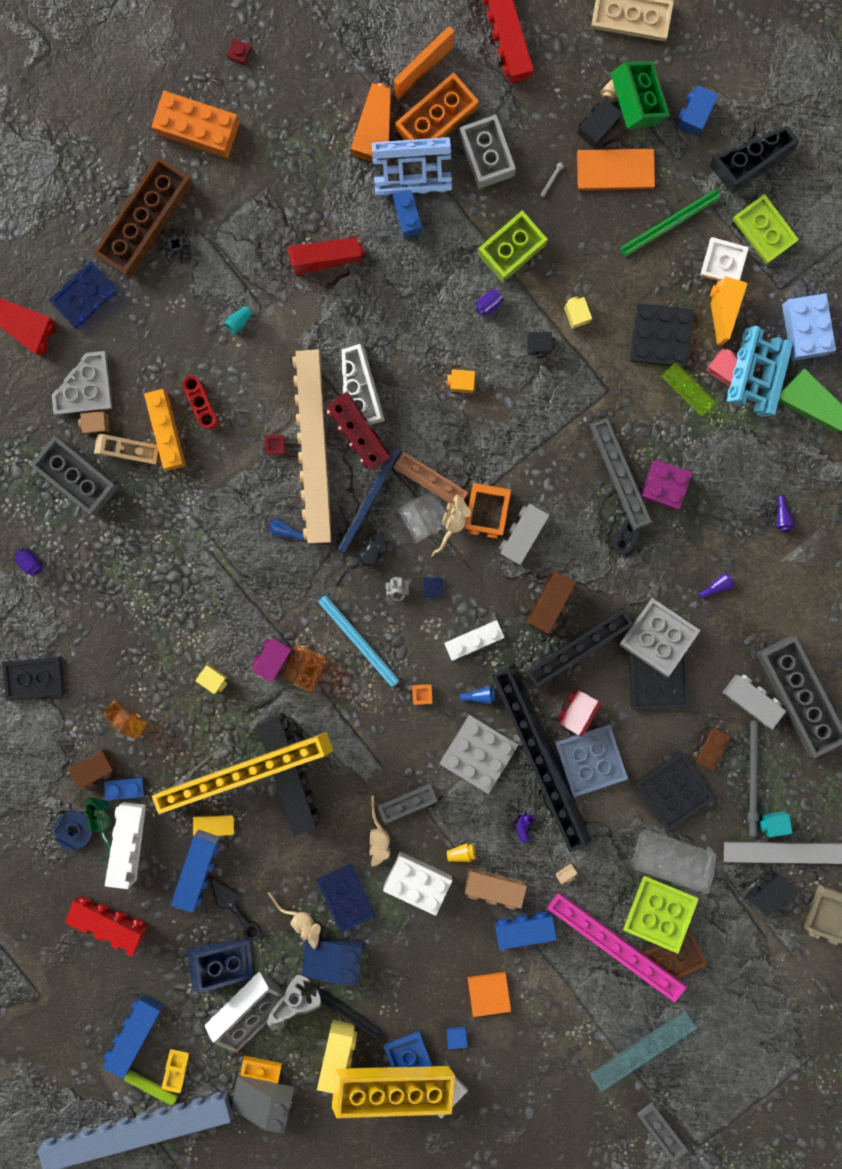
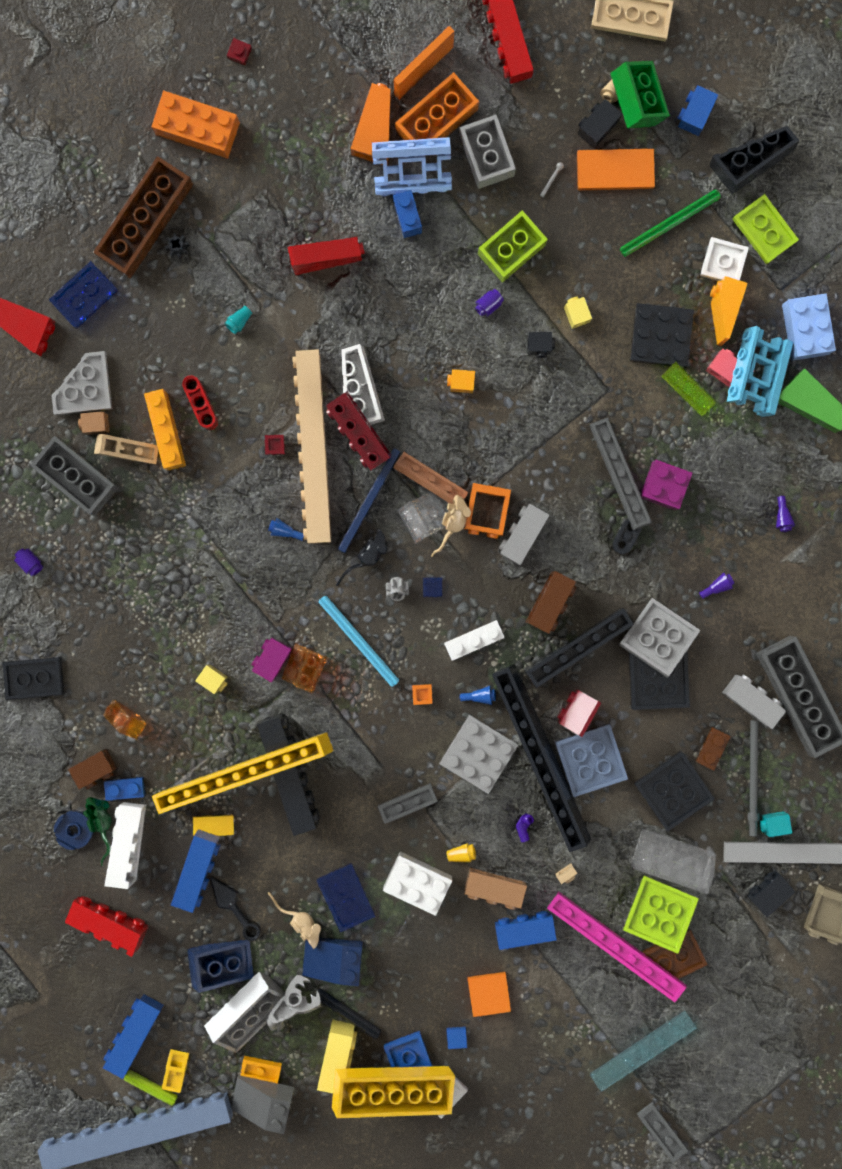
tan animal [370,796,390,866] -> none

